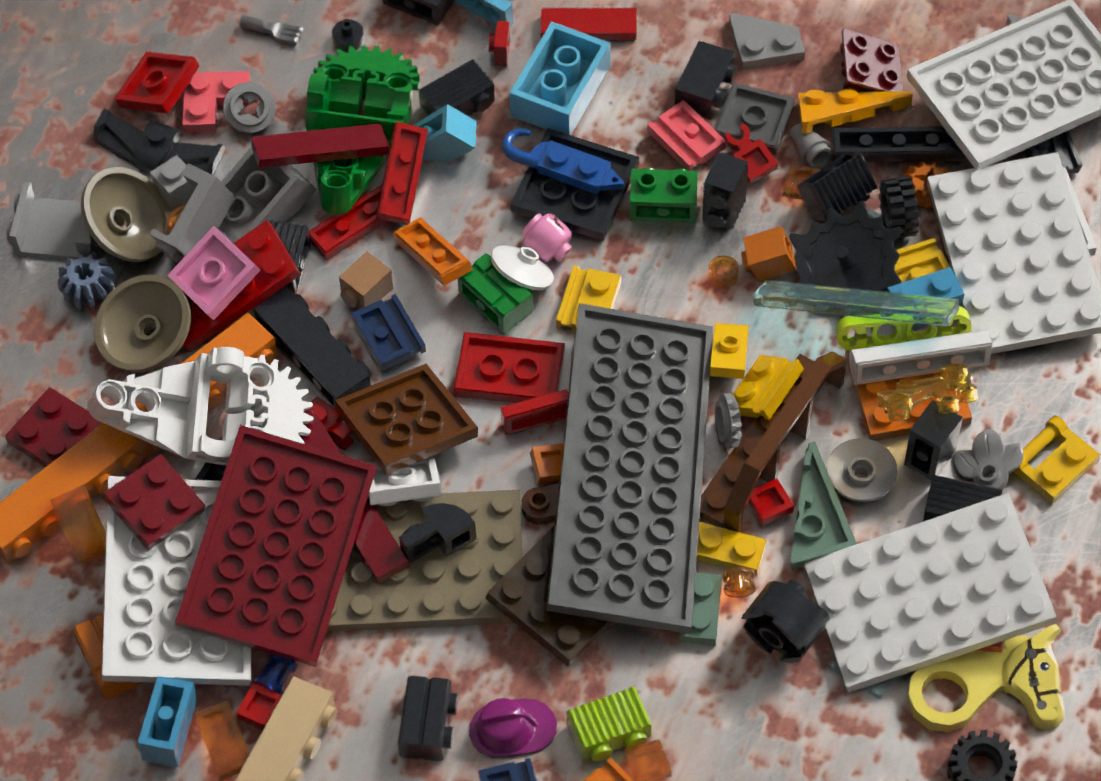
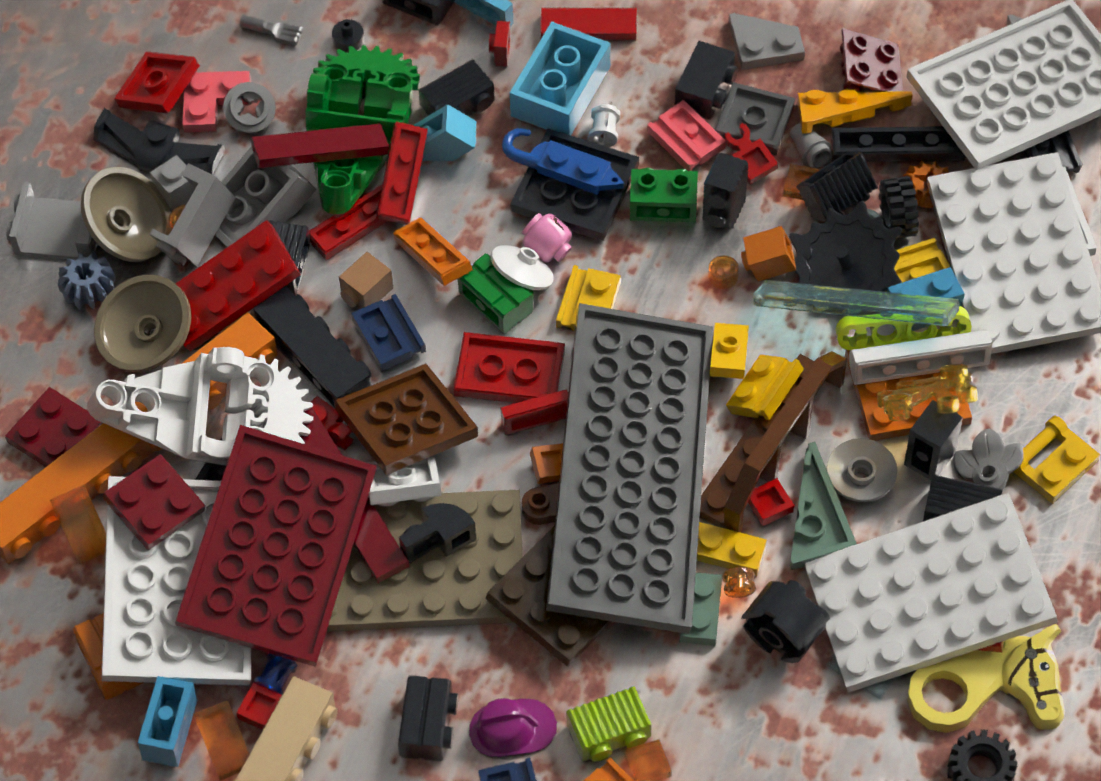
bright pink plate [167,226,260,320] -> none
light grey gear [714,393,742,449] -> none
none -> white bush [588,104,620,147]

